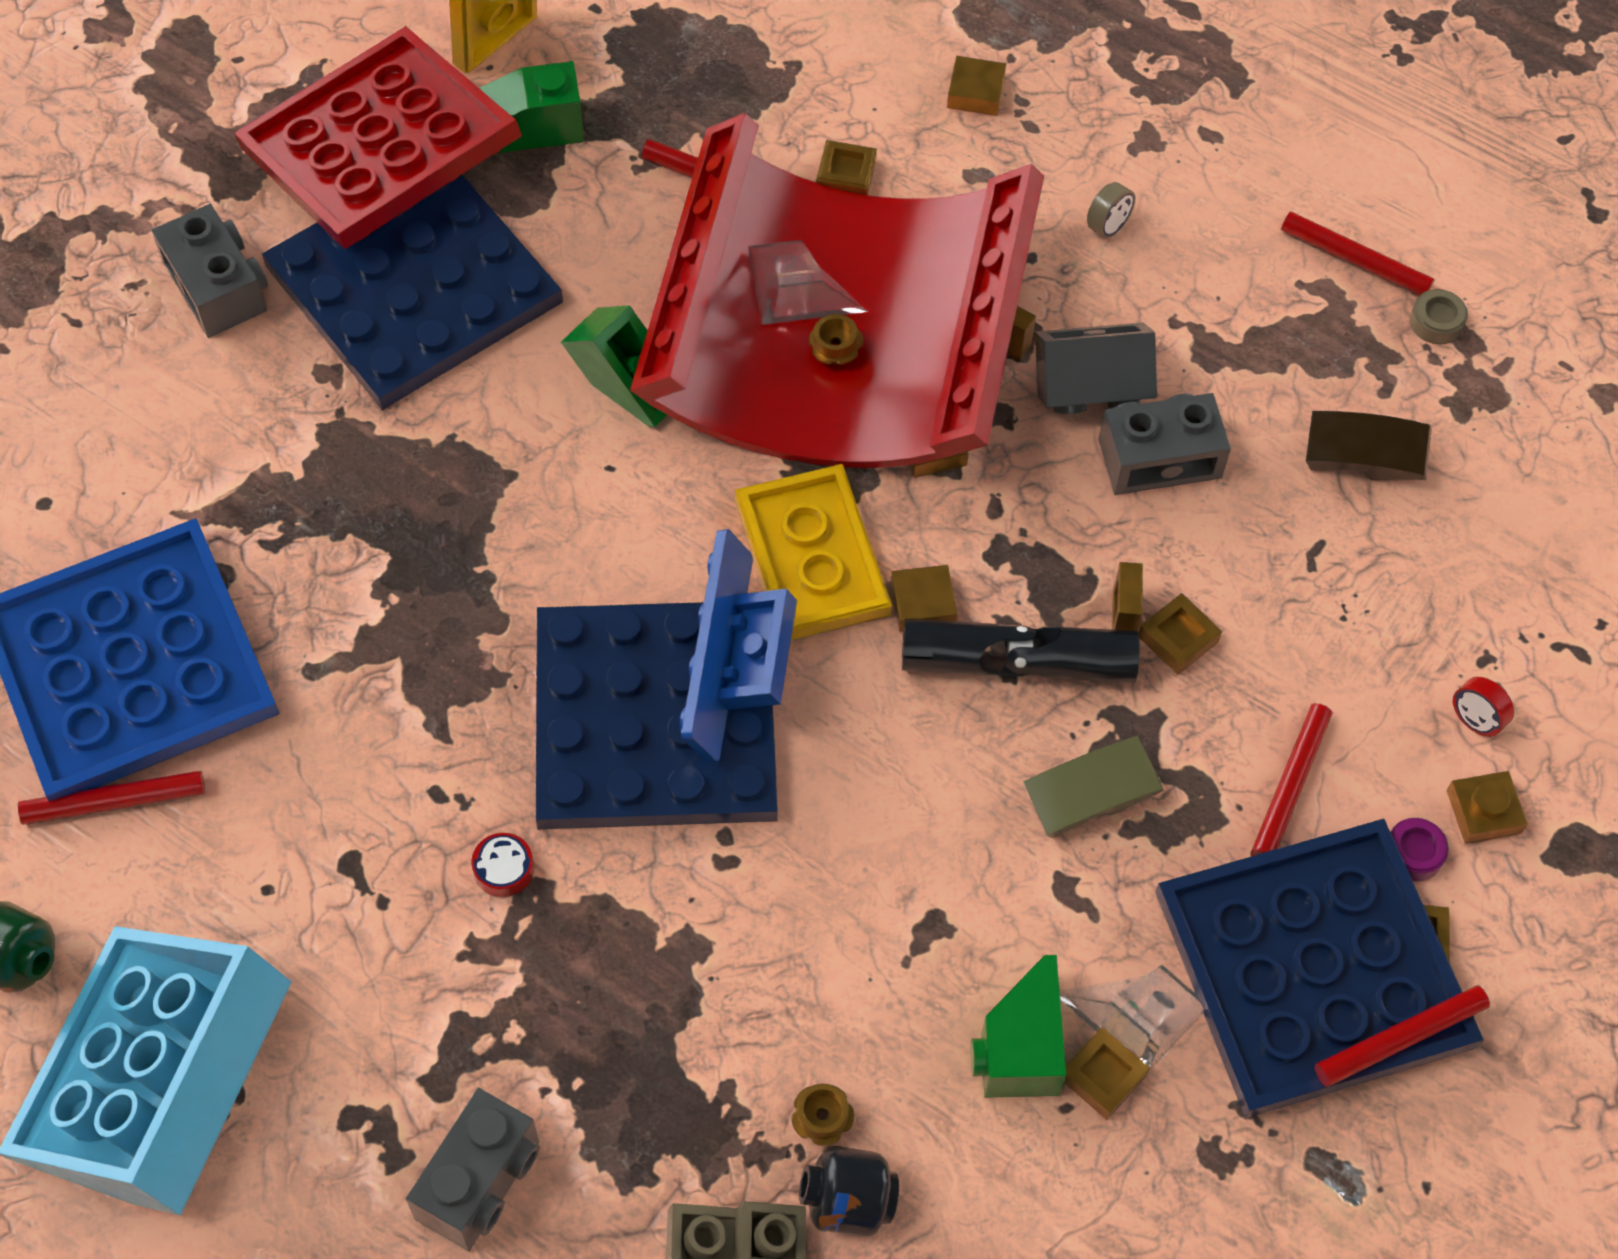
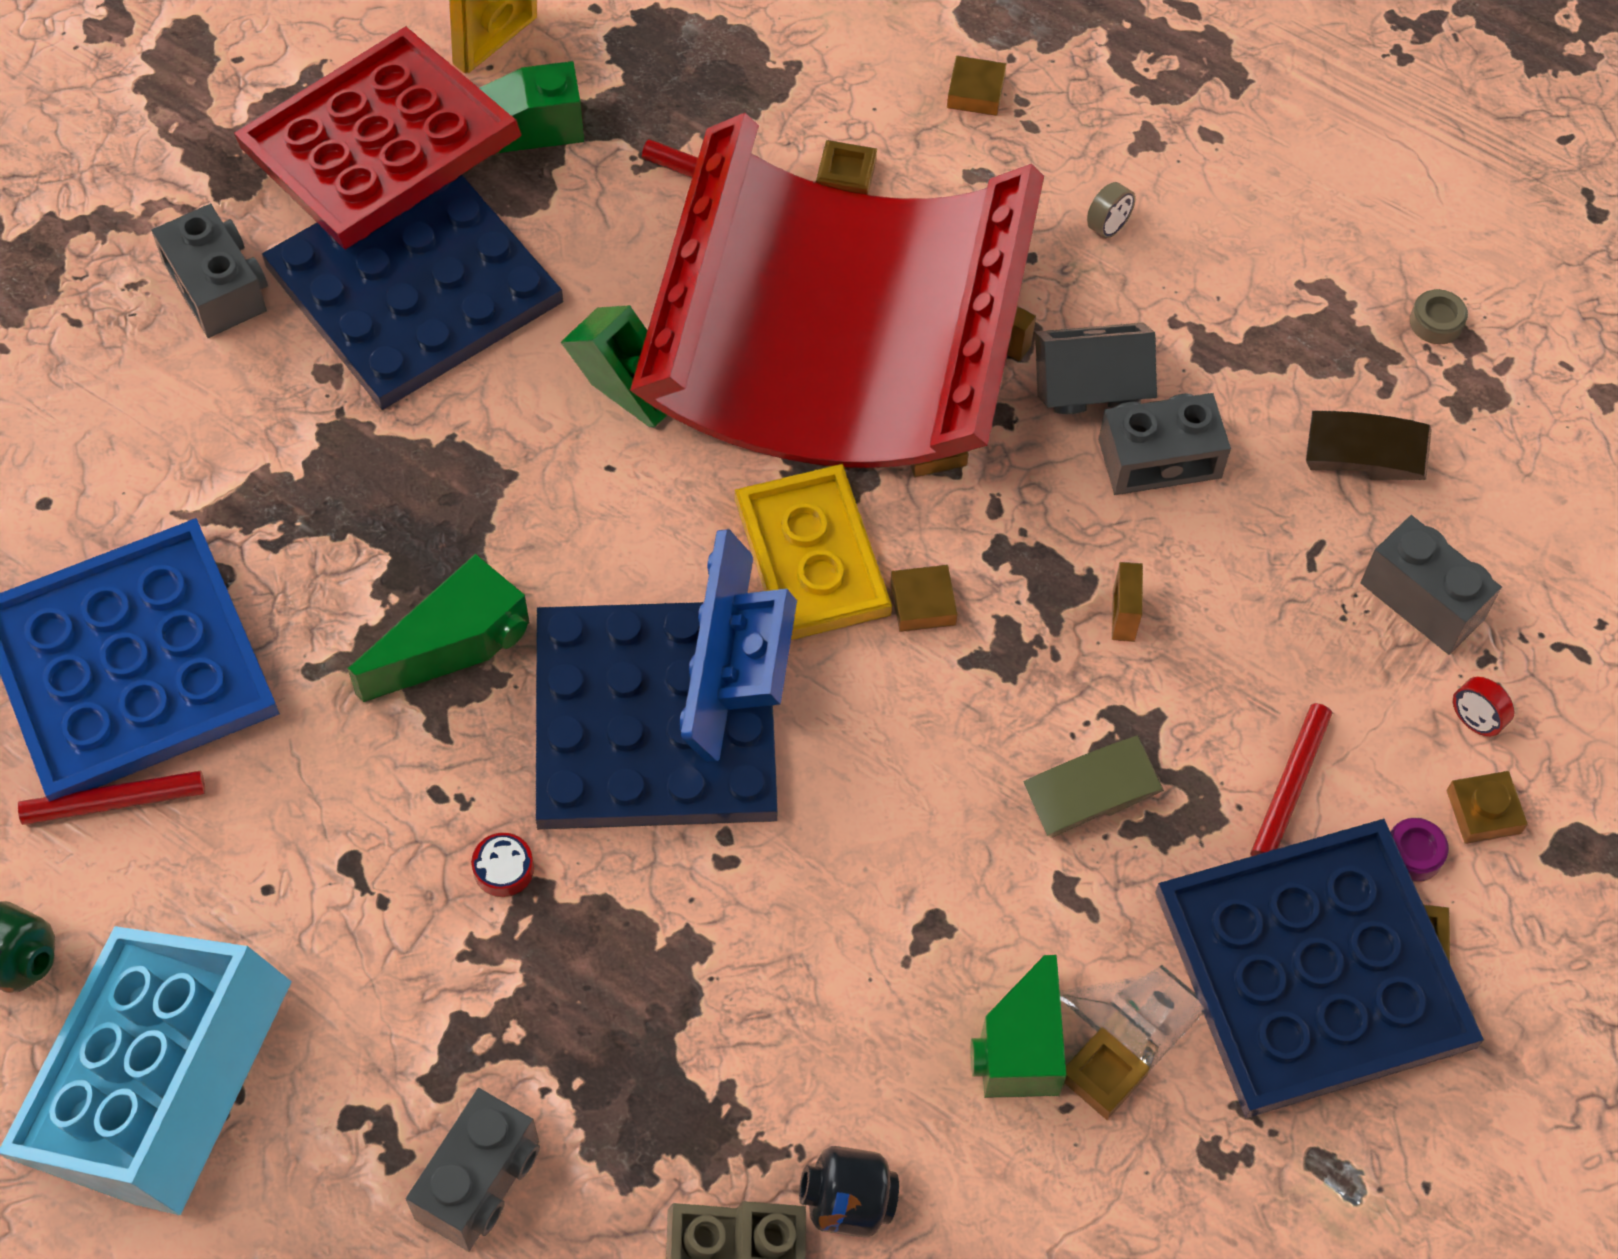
clear slope [749,240,869,324] -> none
pearl gold plate [791,1083,854,1146] -> none
pearl gold plate [809,314,863,365] -> none
black piece [902,619,1140,683] -> none
pearl gold tile [1139,593,1222,675] -> none
red bar [1281,211,1435,296] -> none
red bar [1315,985,1490,1087] -> none
none -> green slope [347,554,530,702]
none -> dark grey brick [1360,515,1502,655]

